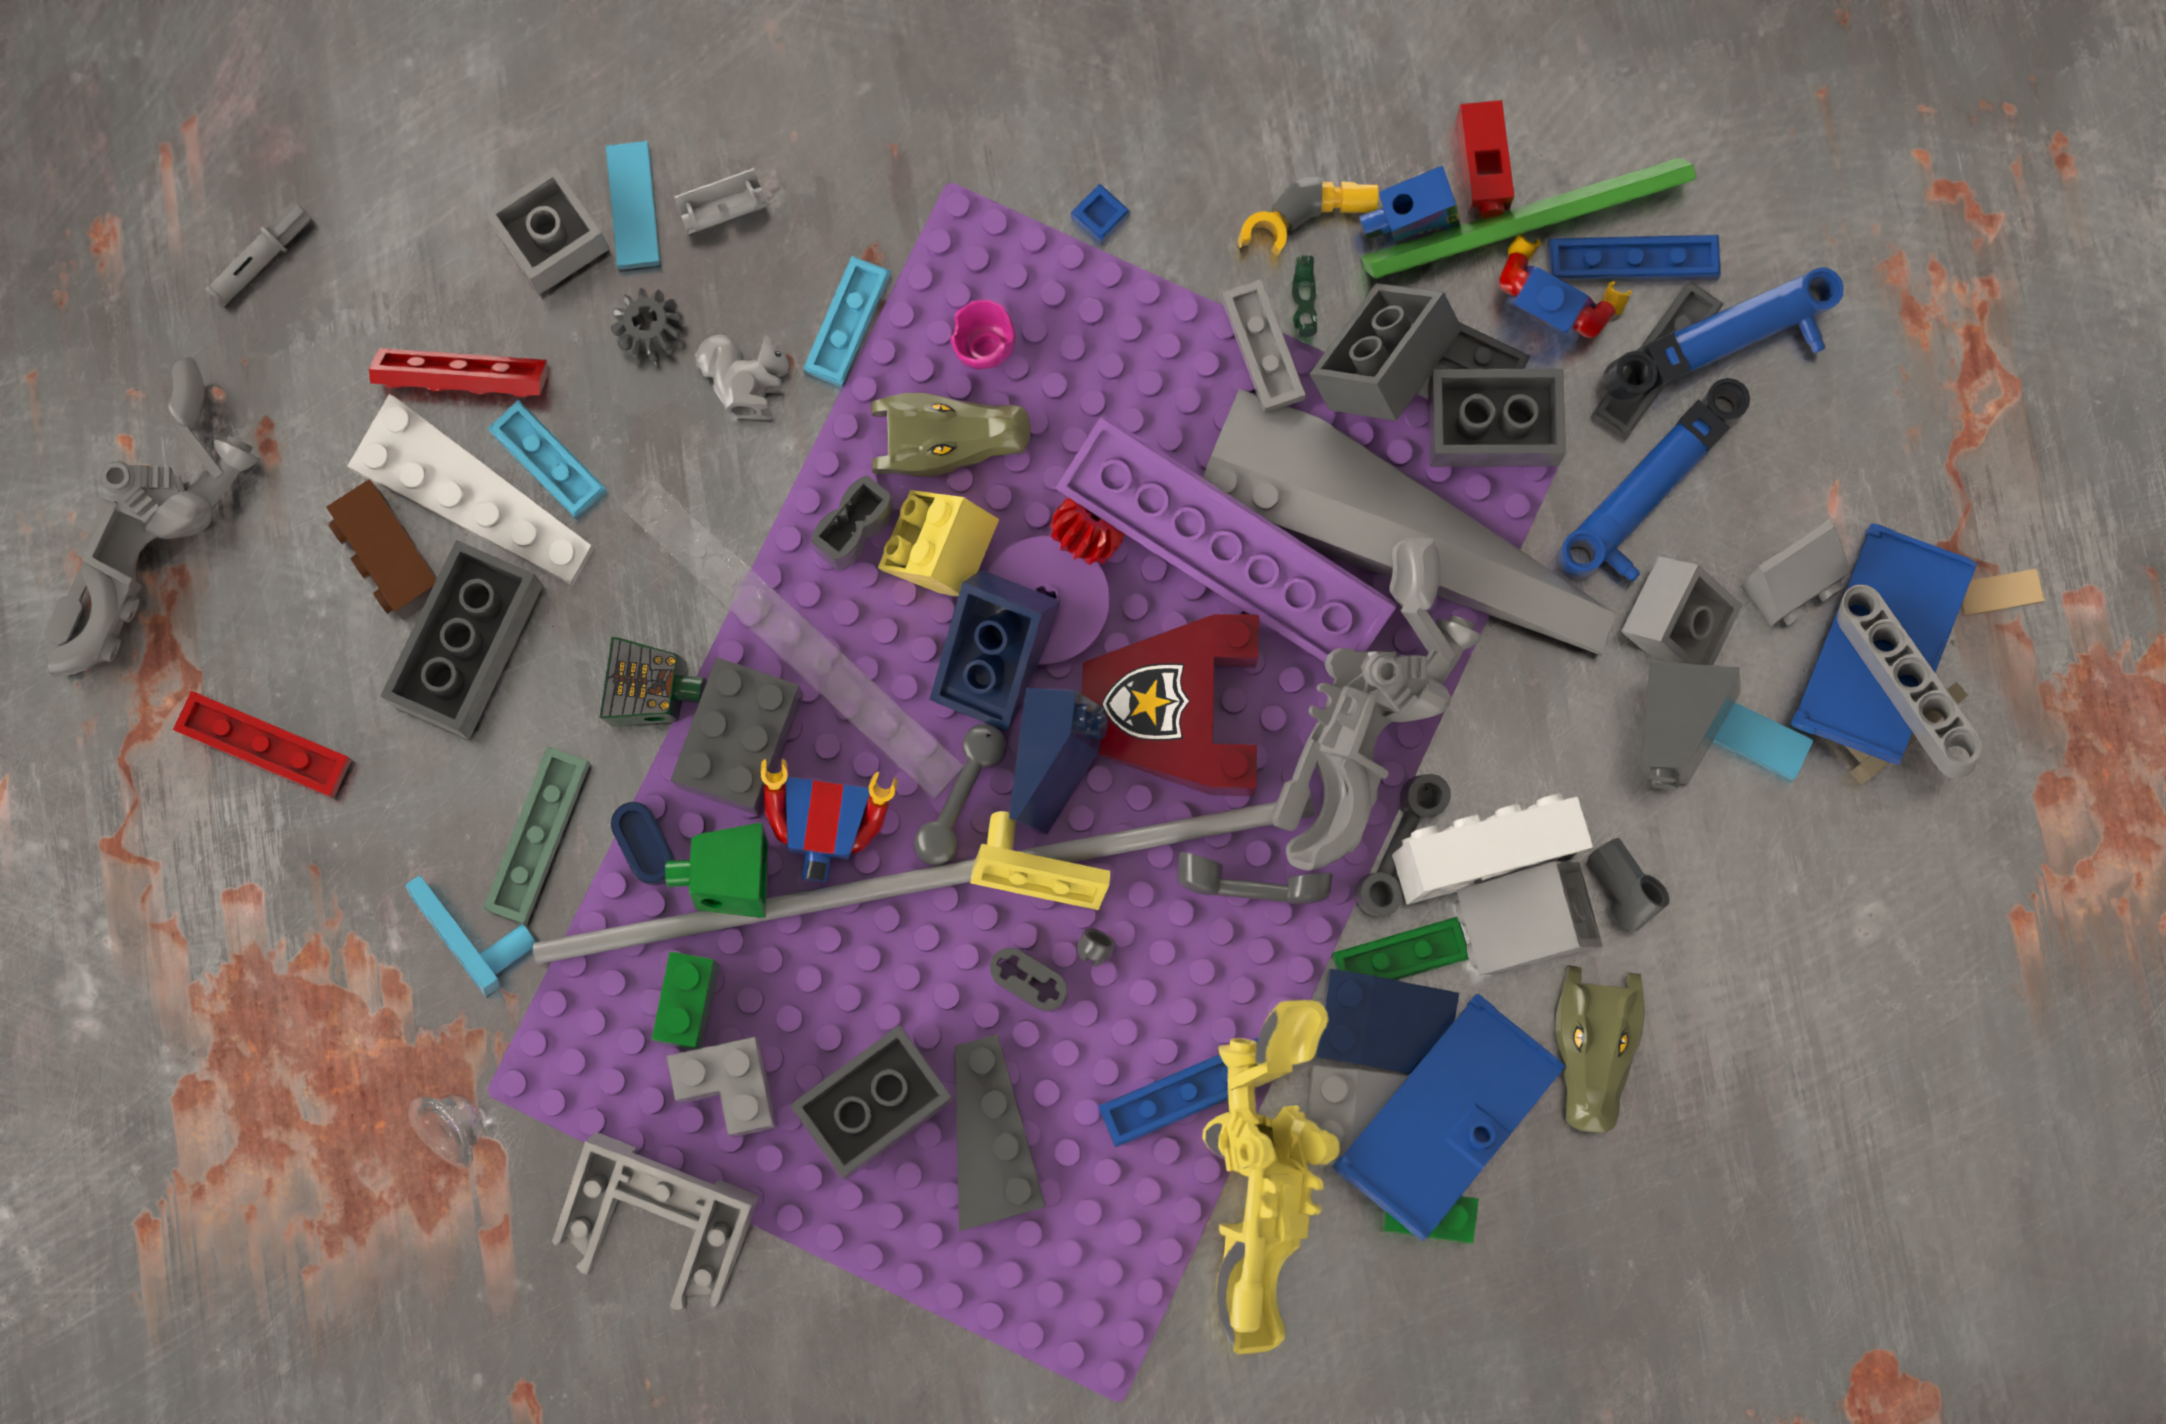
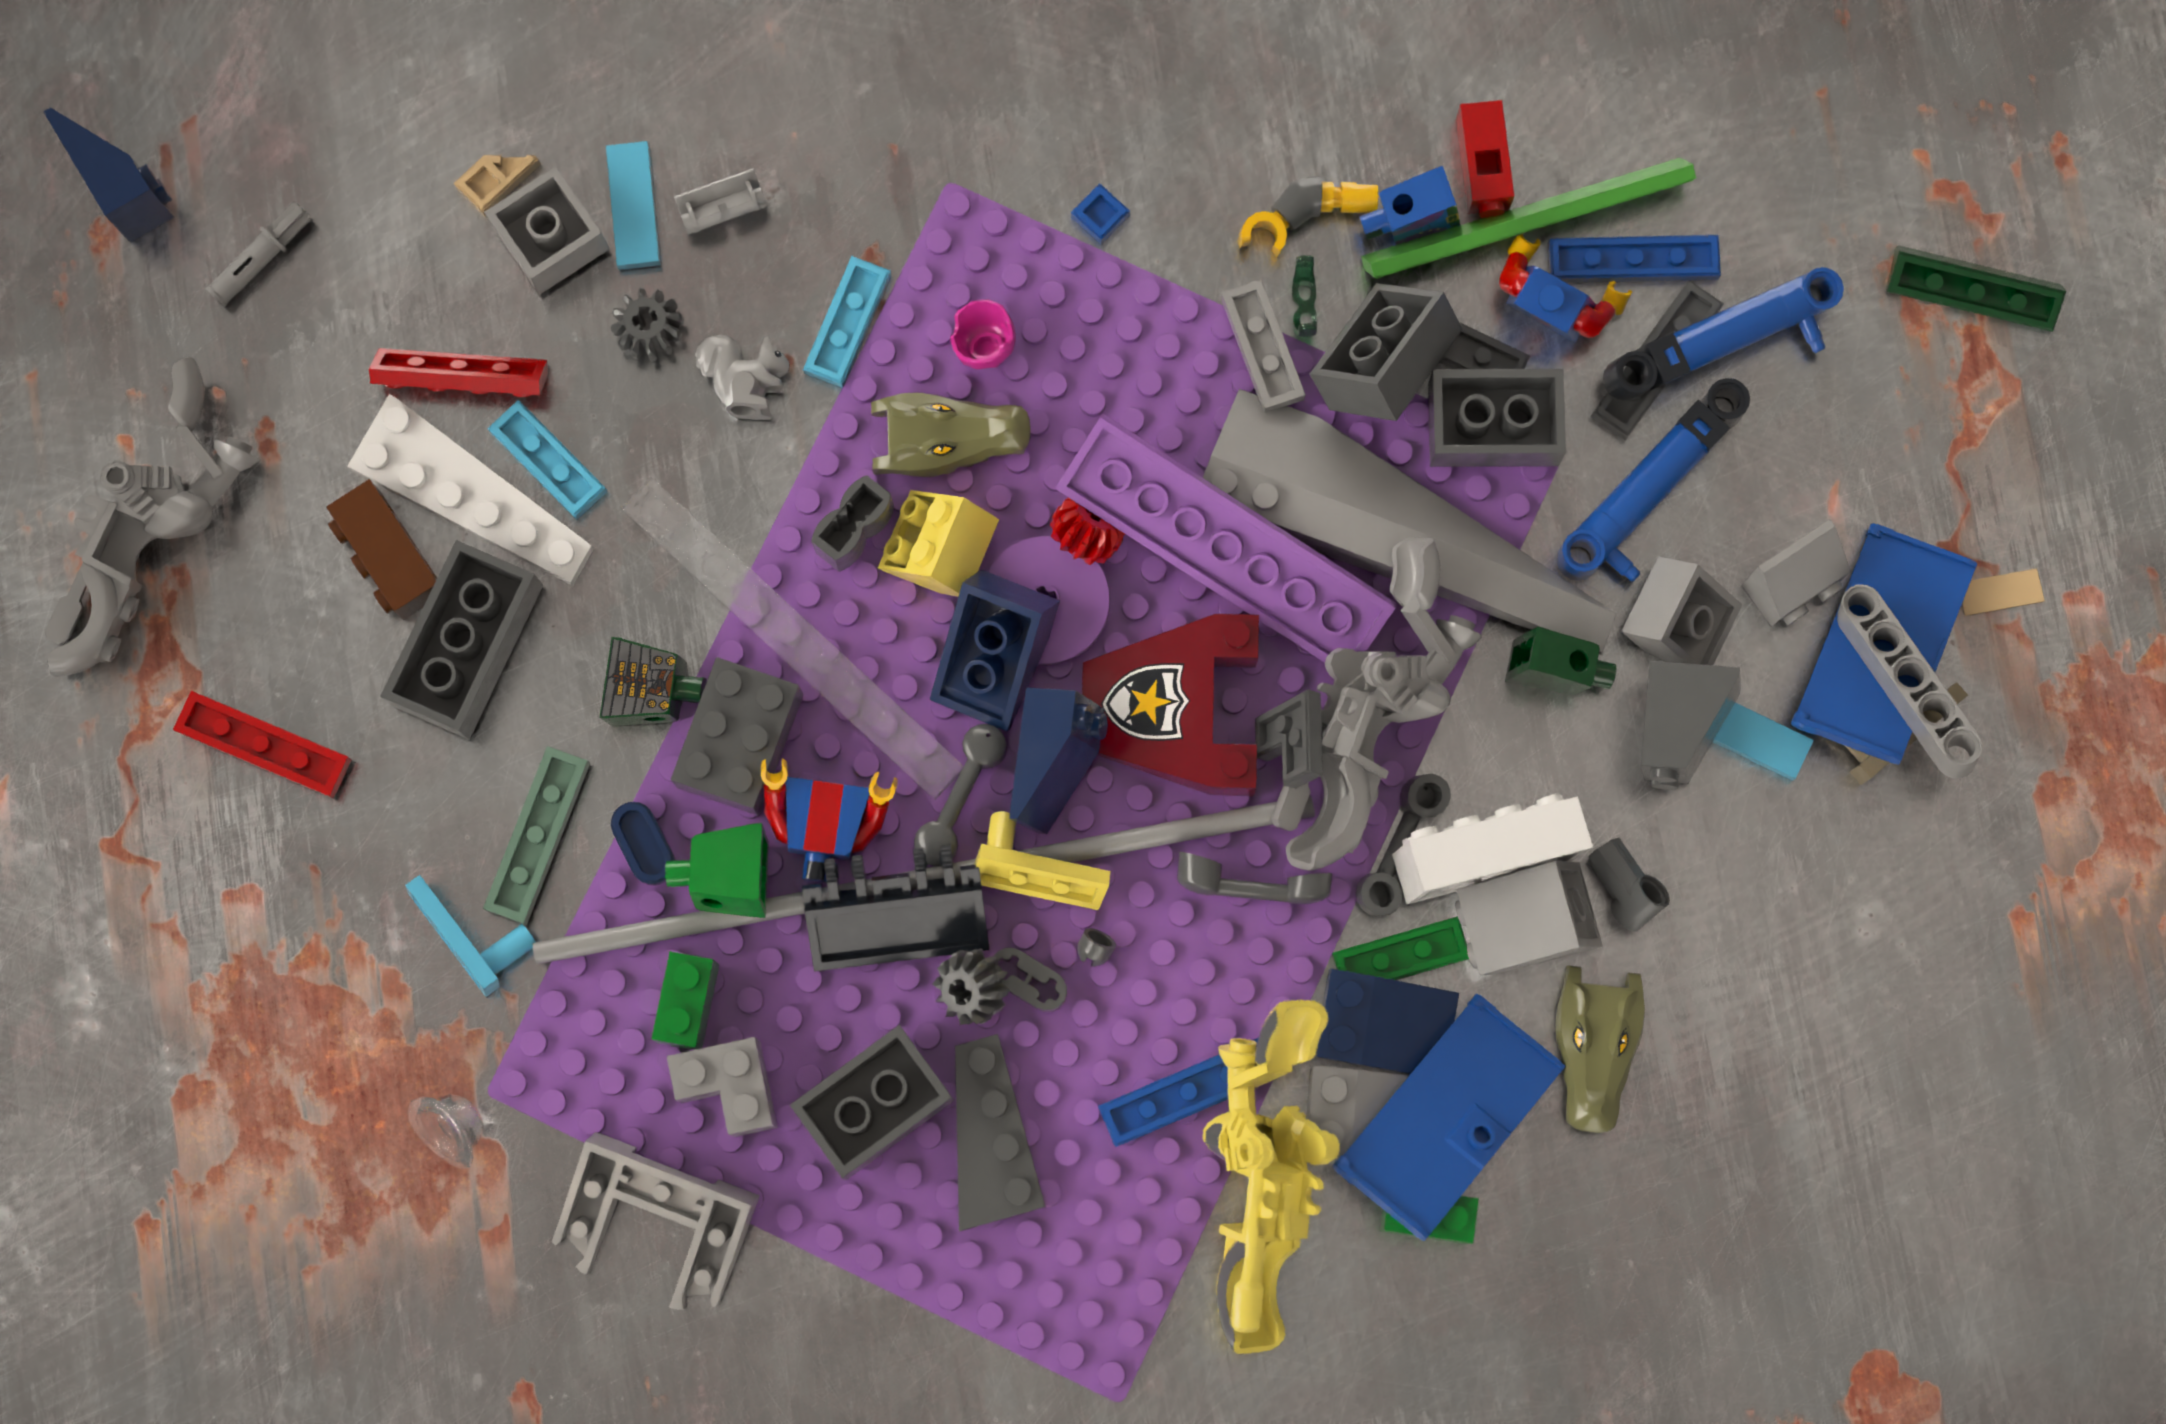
none -> dark blue slope [43,107,174,243]
none -> tan tile [453,155,541,216]
none -> black hinge [802,844,990,972]
none -> dark grey gear [932,949,1011,1025]
none -> dark grey tile [1255,689,1323,789]
none -> dark green torso [1505,626,1616,695]
none -> dark green slope [1886,245,2067,332]

